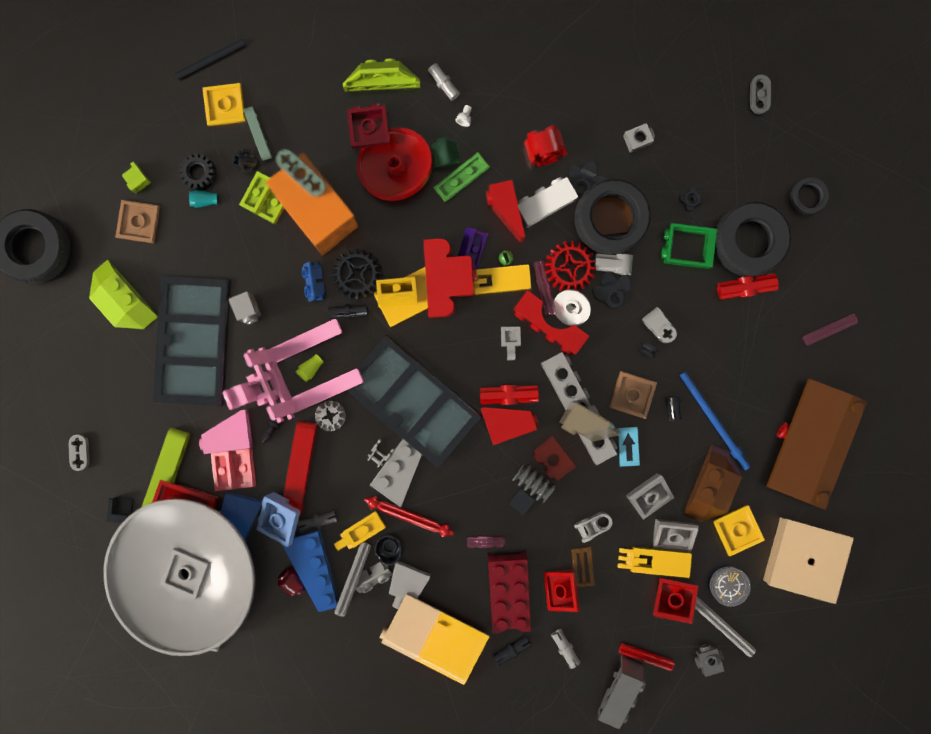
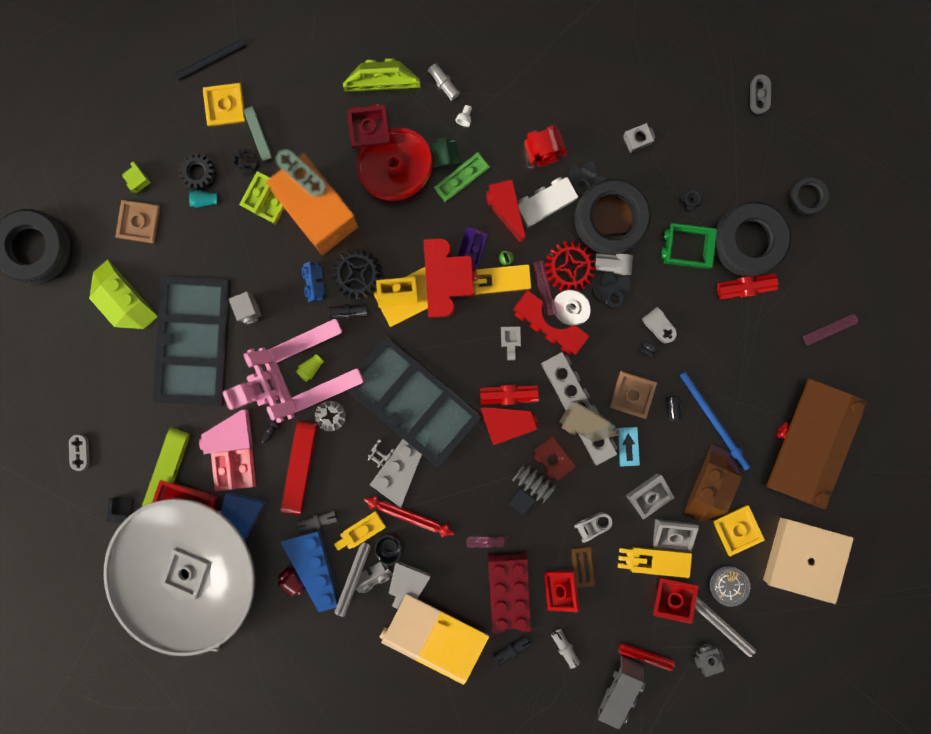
medium blue plate [257,492,300,547] -> none

